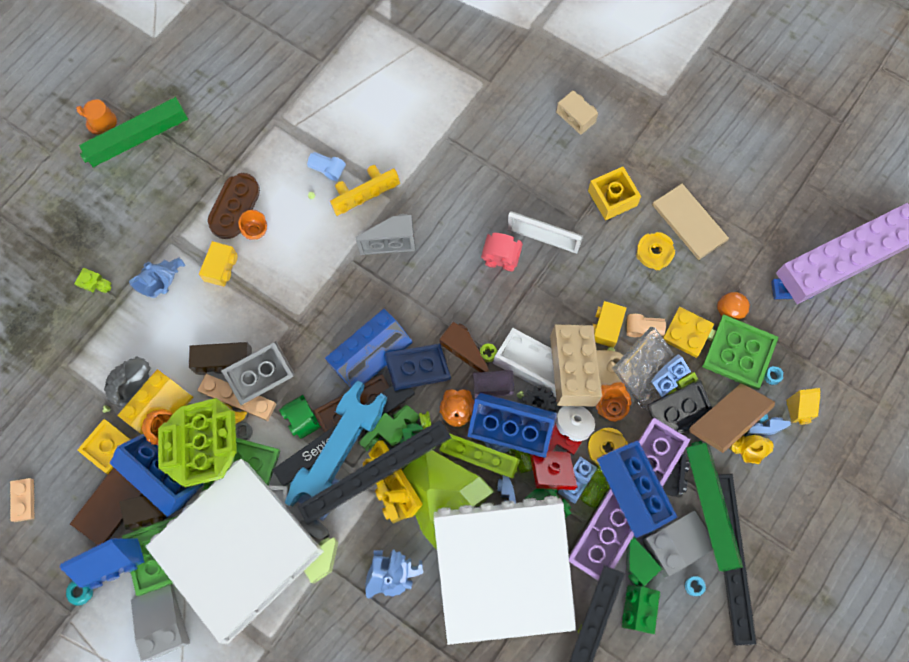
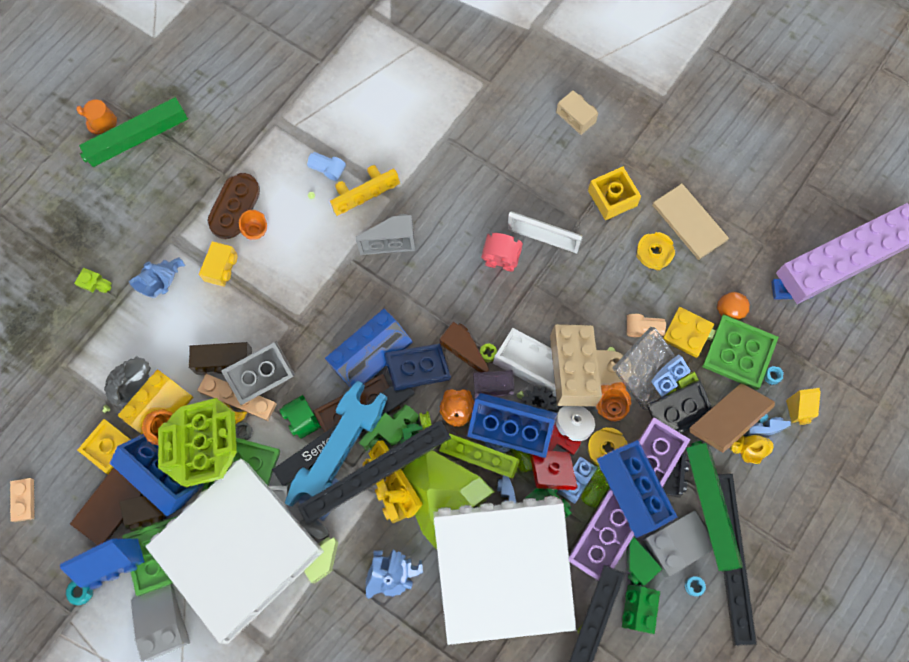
yellow brick [593,301,627,348] -> none

